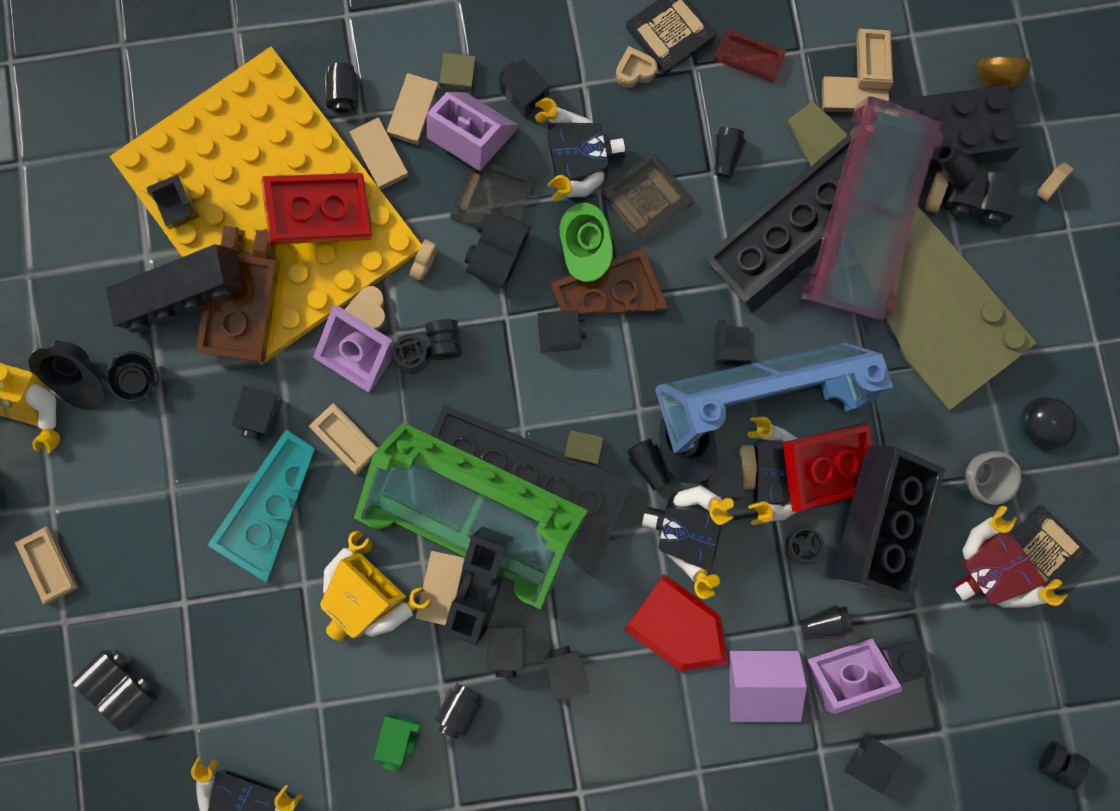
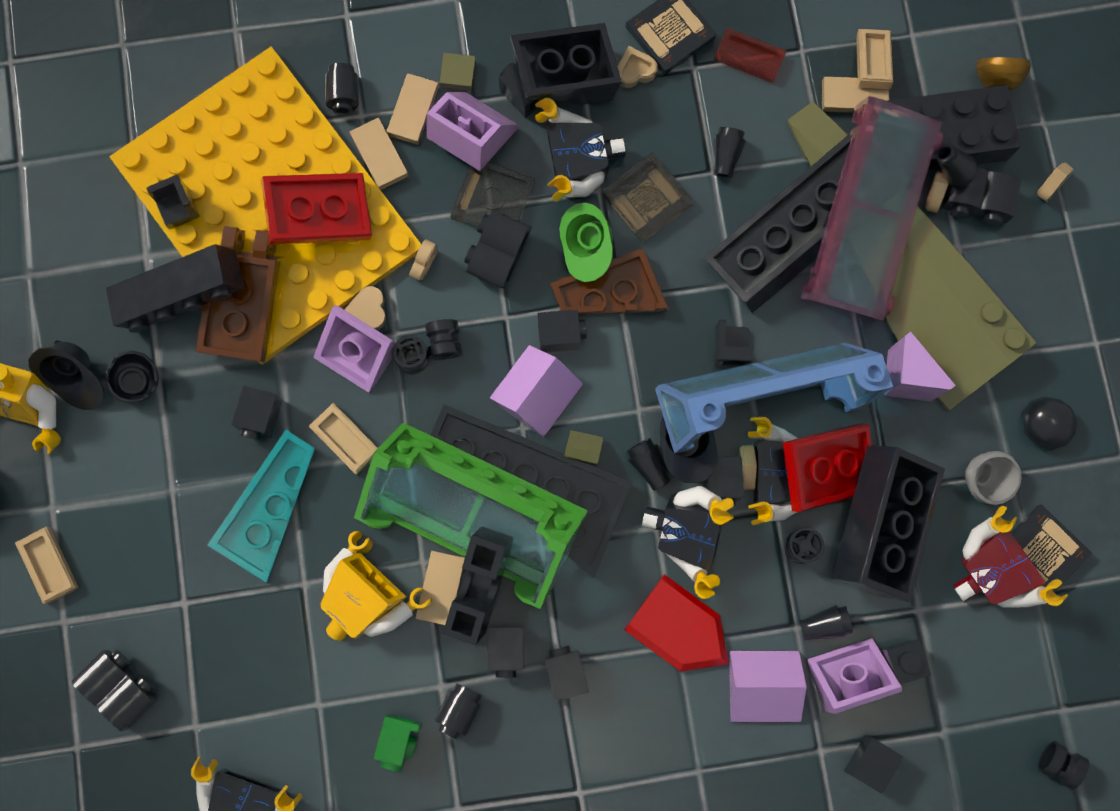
none -> lavender slope [490,345,583,438]
none -> black slope [510,23,622,105]
none -> lavender slope [884,331,956,402]

